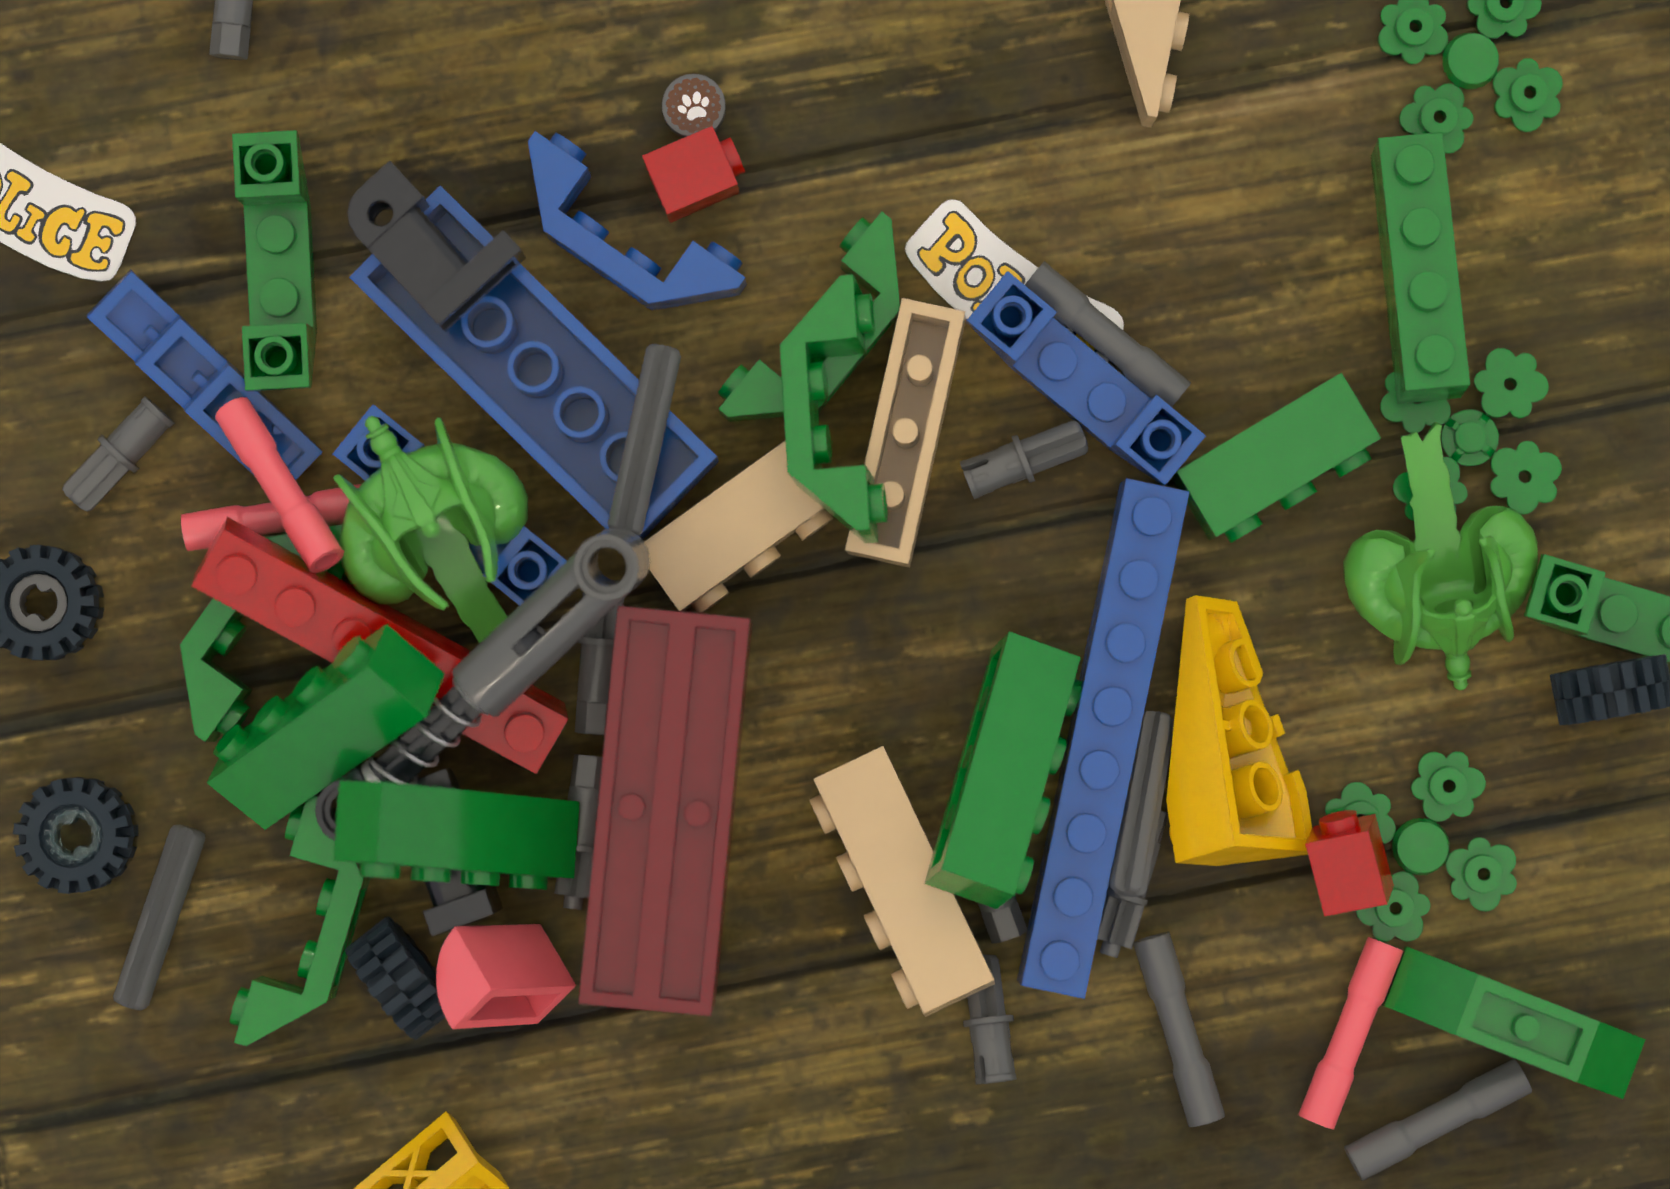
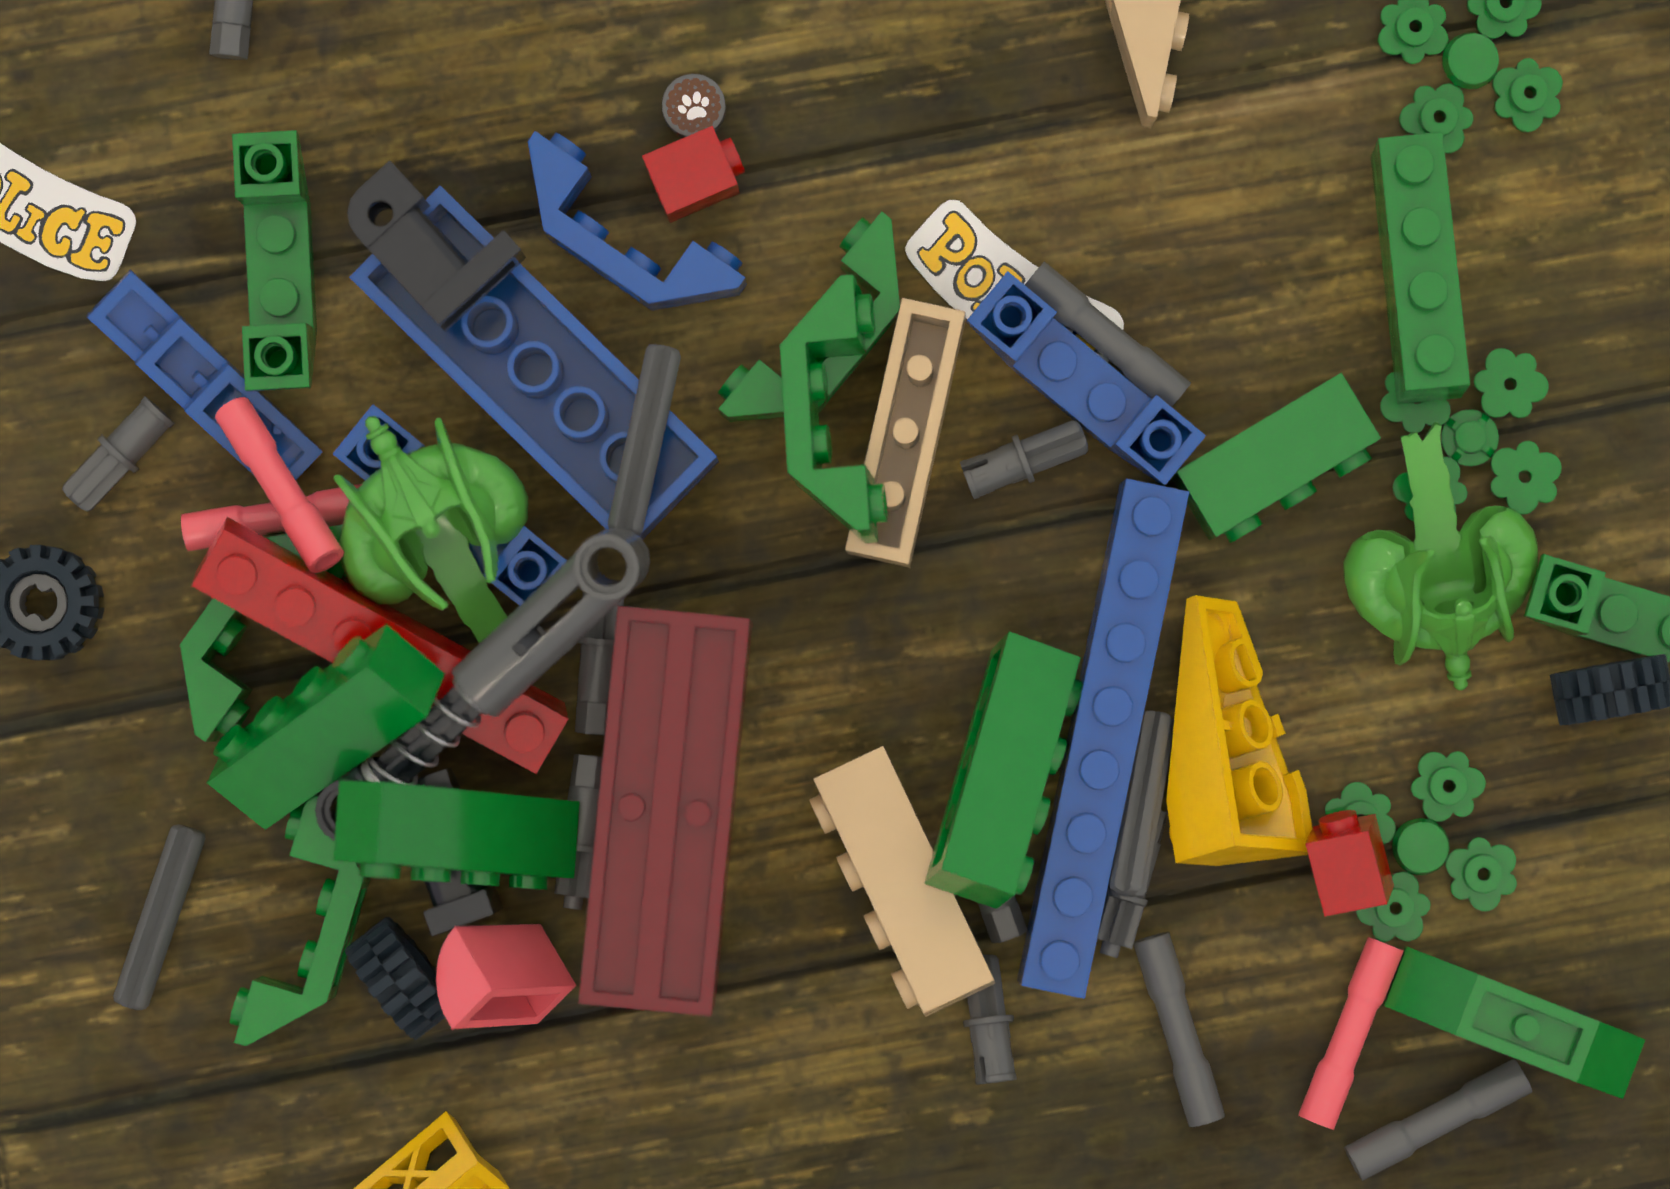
black bush [13,777,139,894] -> none
tan brick [644,441,833,614] -> none

